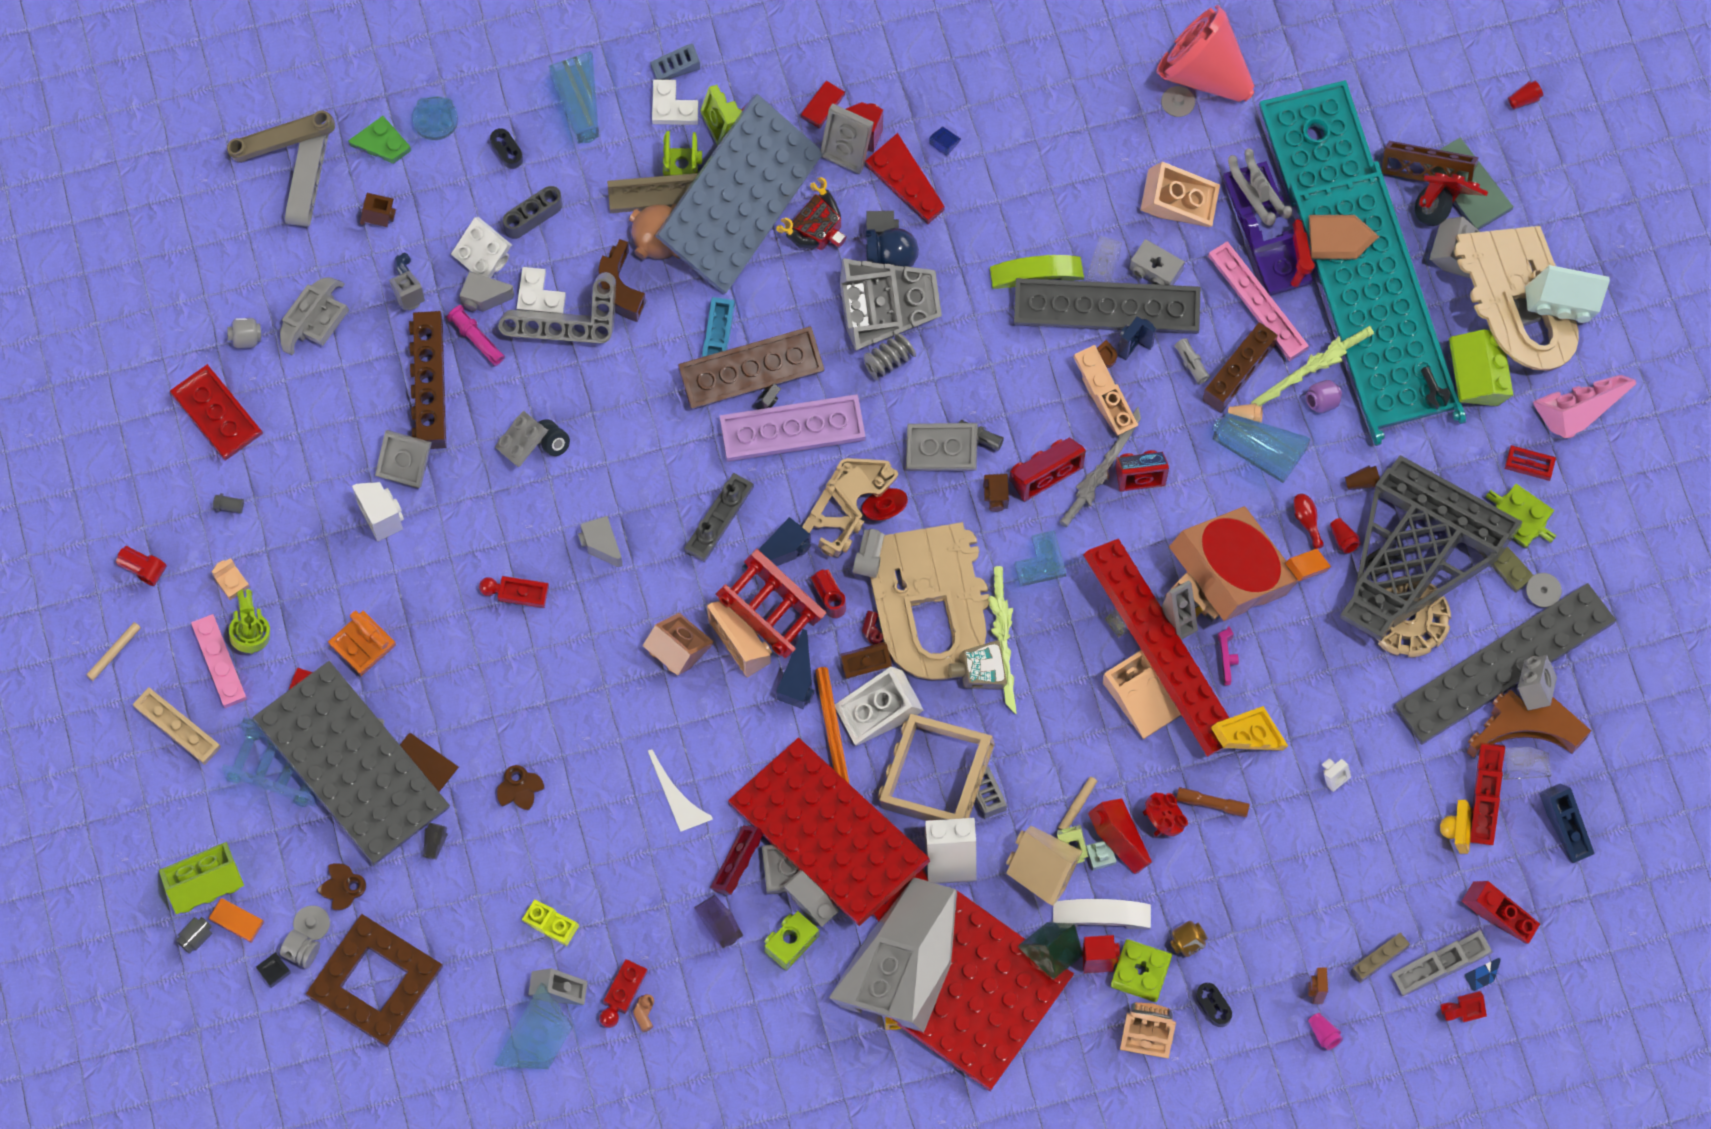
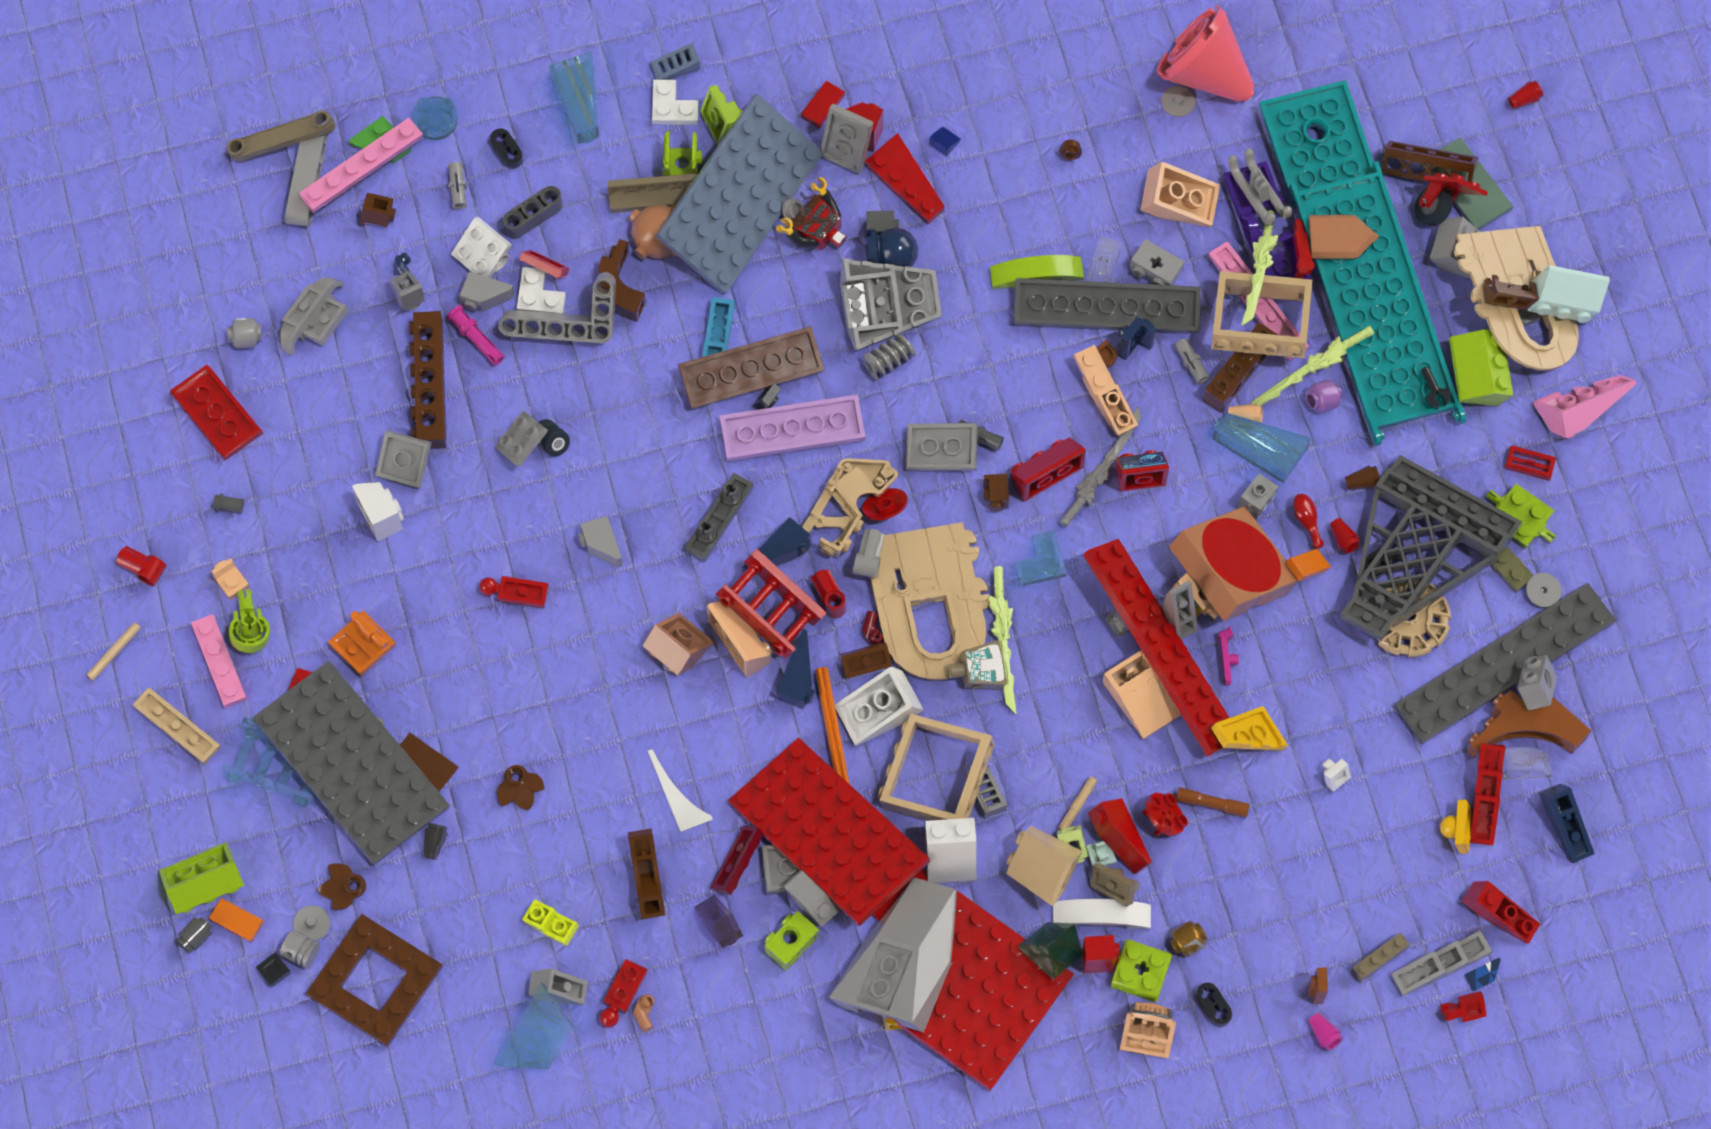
none -> bright pink plate [299,118,423,213]
none -> light grey pin [448,162,467,209]
none -> tile [519,249,570,279]
none -> reddish brown arch [628,828,665,919]
none -> light grey plate [782,198,804,221]
none -> reddish brown plate [1059,139,1082,160]
none -> dark tan tile [1090,862,1139,907]
none -> tan window [1211,271,1312,358]
none -> light grey head [1237,473,1279,521]
none -> yellowish green sword [1241,210,1278,325]
none -> reddish brown hinge [1484,275,1539,310]

